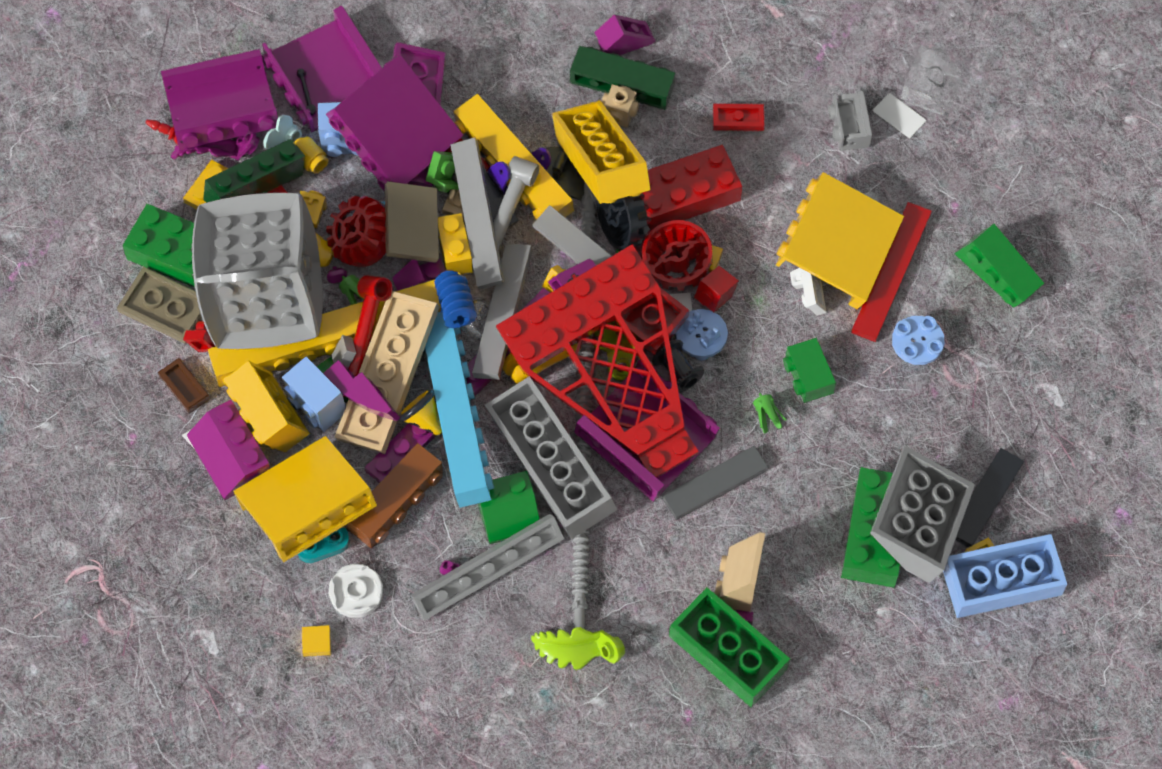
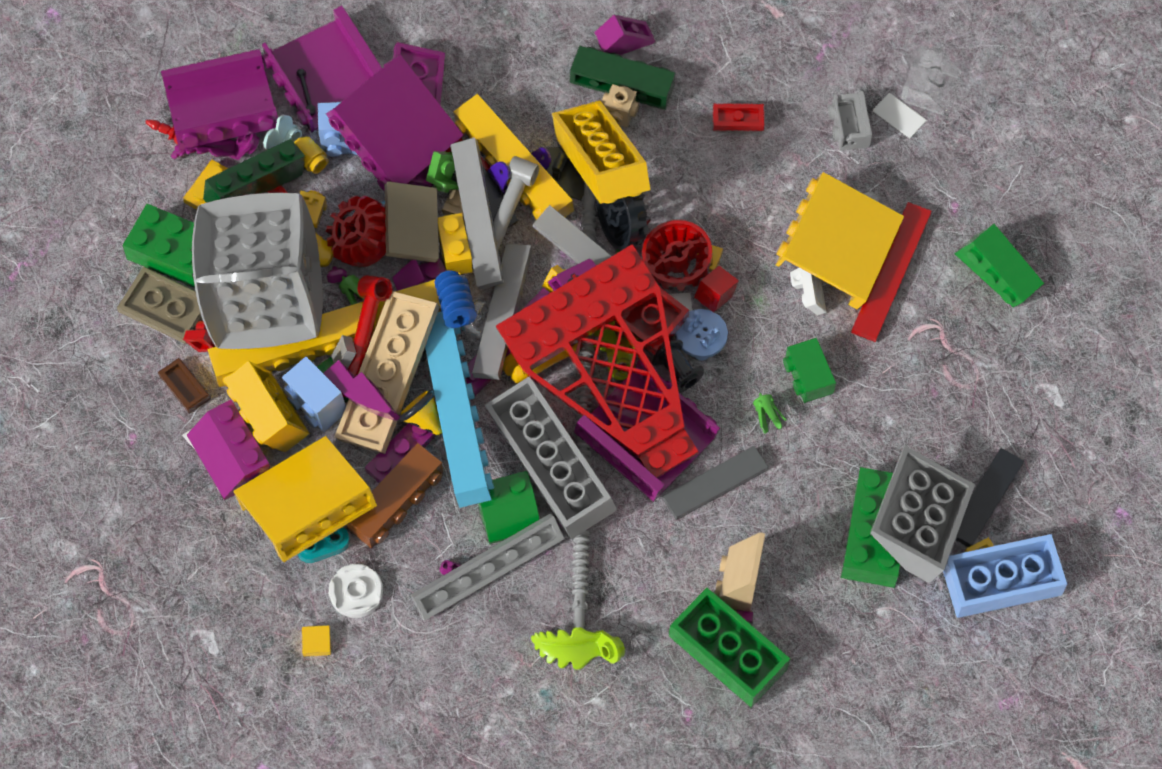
red brick [642,144,743,232] -> none
light blue plate [892,316,945,365] -> none

